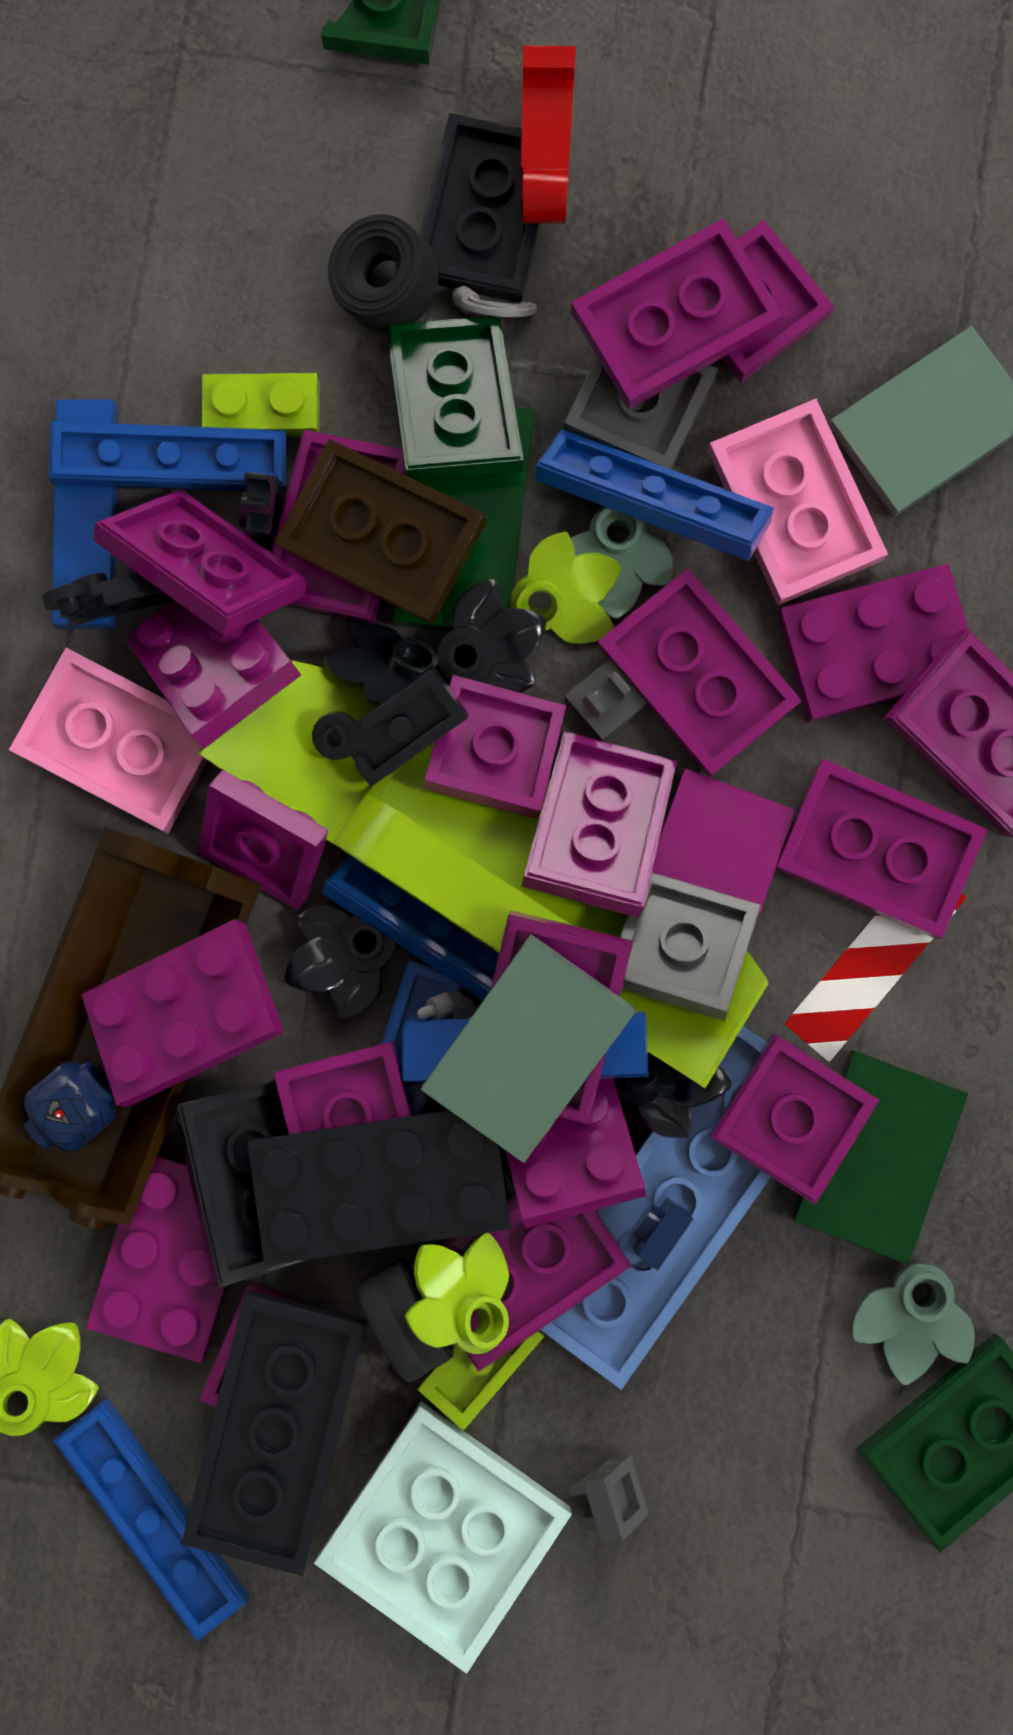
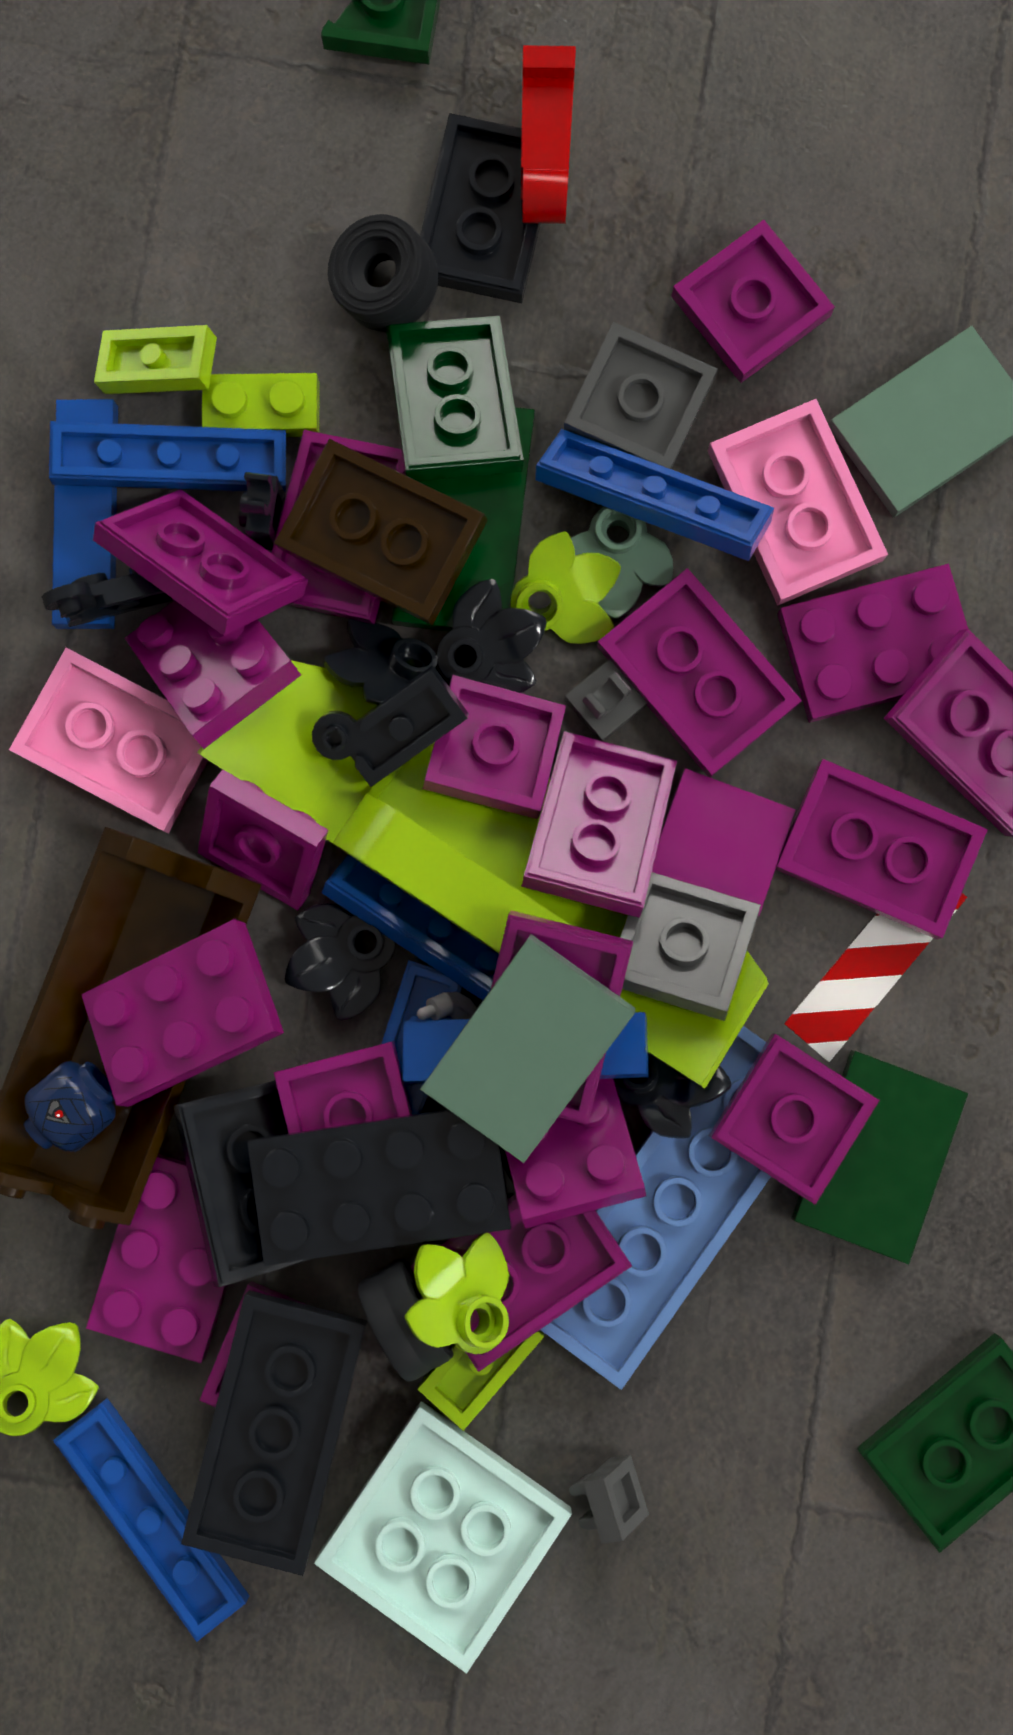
light grey piece [452,286,537,317] -> none
magenta plate [571,218,783,410] -> none
dark blue plate [632,1197,694,1271] -> none
sand green plate [851,1263,975,1385] -> none
none -> lime plate [94,325,217,394]

